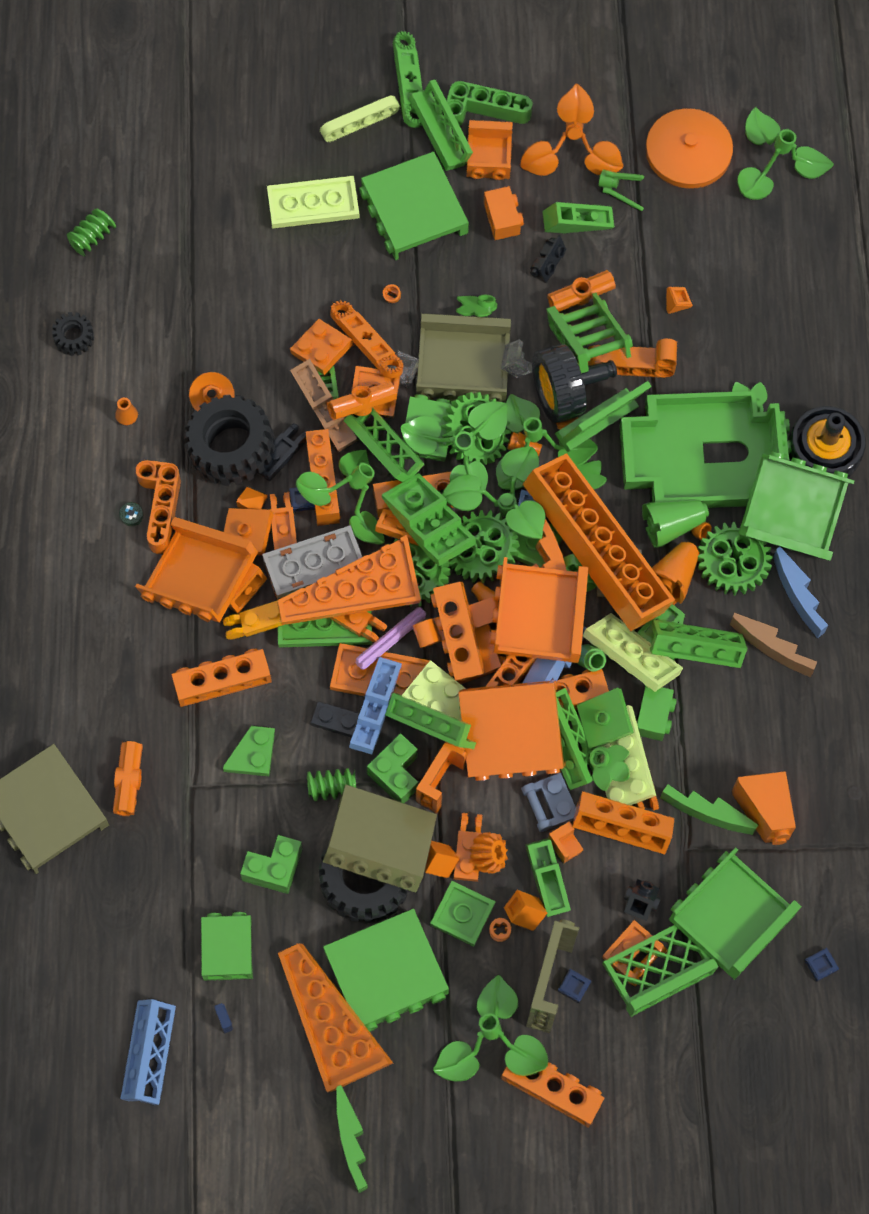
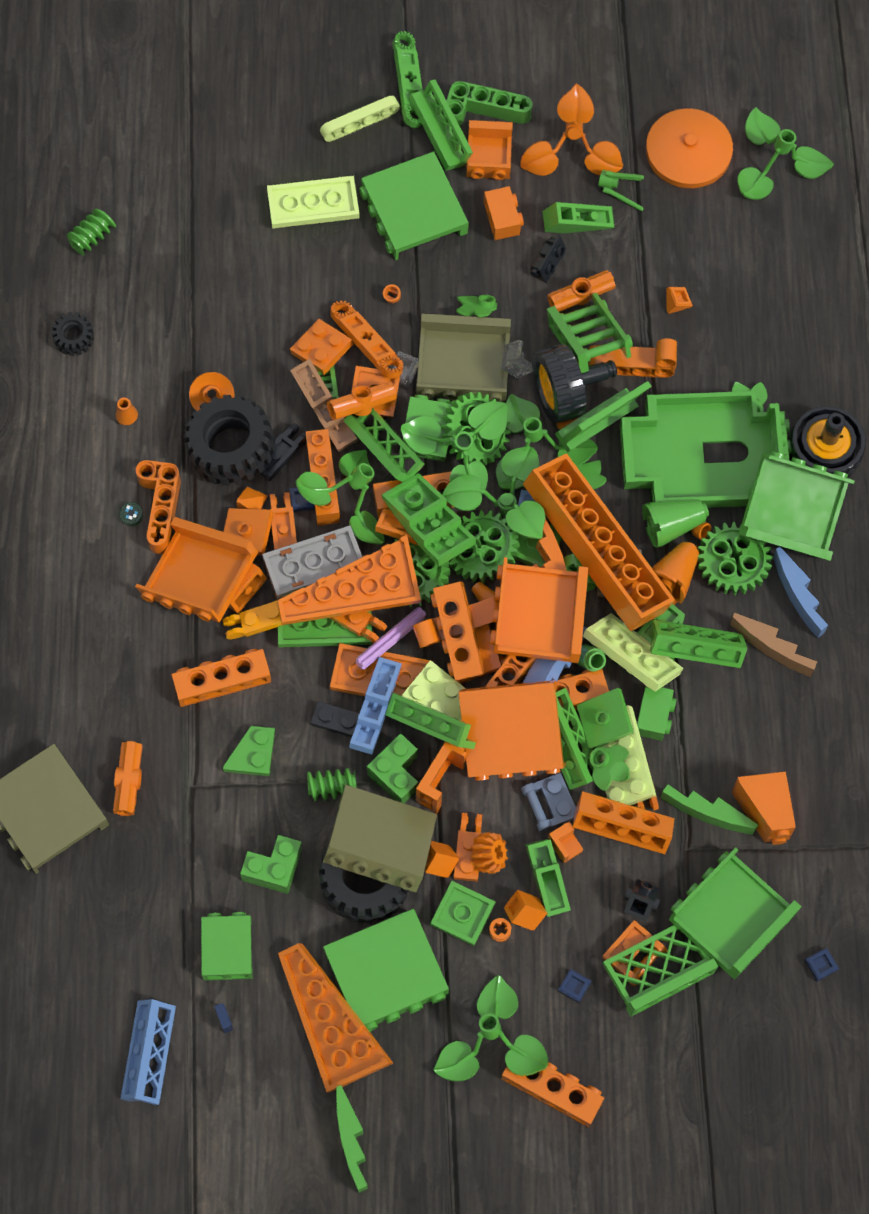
orange cone [507,432,542,456] -> none
olive panel [526,920,579,1033] -> none

